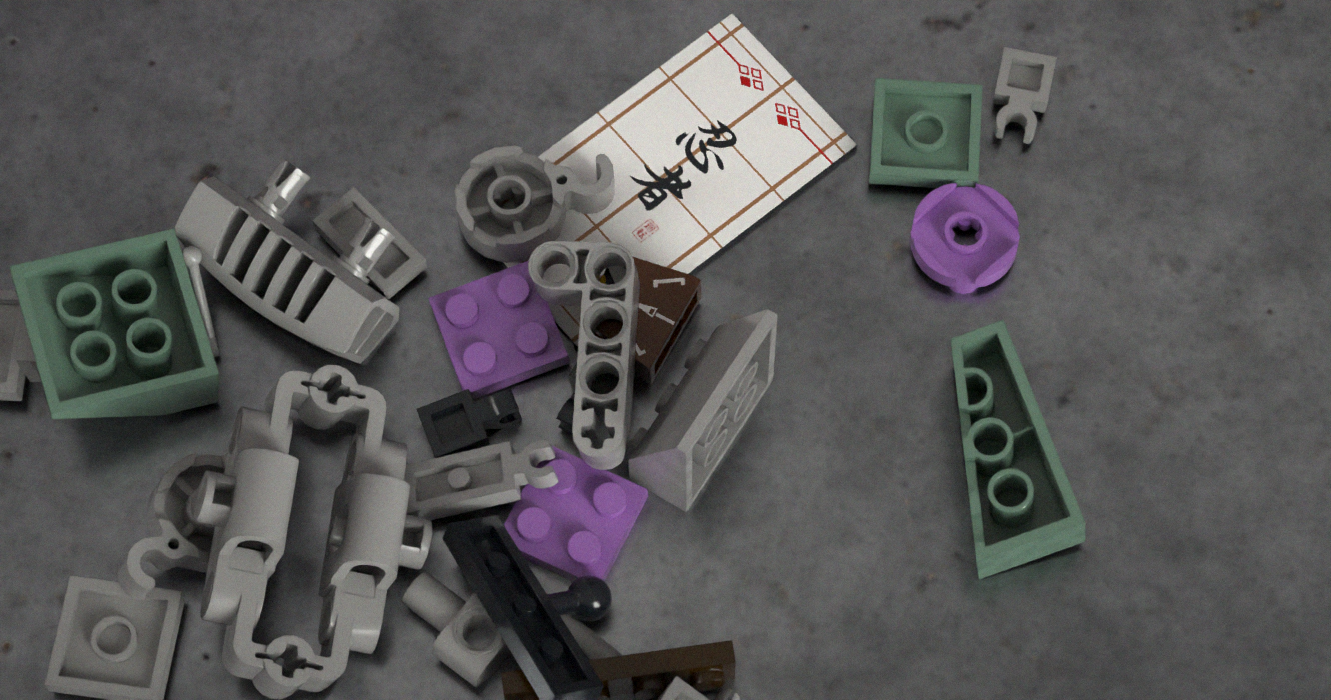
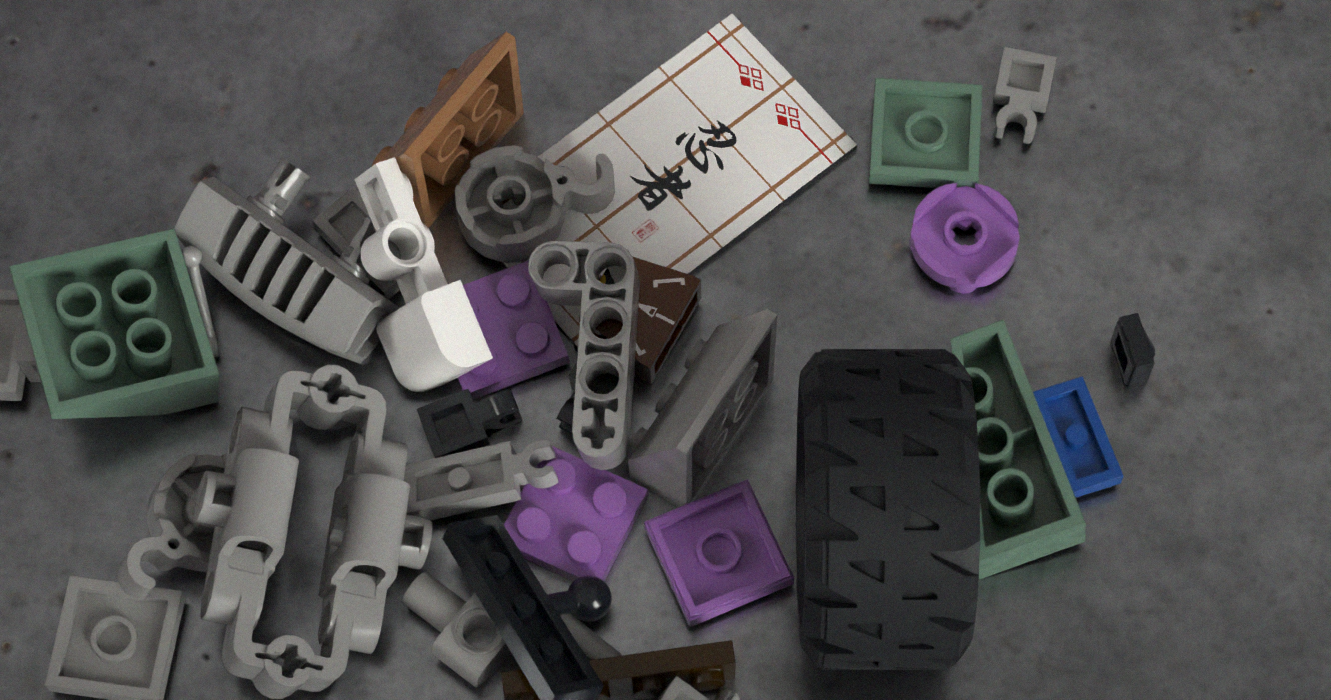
none -> white plate [354,157,493,392]
none -> medium nougat slope [372,31,524,228]
none -> medium lavender plate [644,479,794,627]
none -> black tyre [796,349,980,670]
none -> blue plate [1033,376,1123,498]
none -> black tile [1111,313,1155,388]

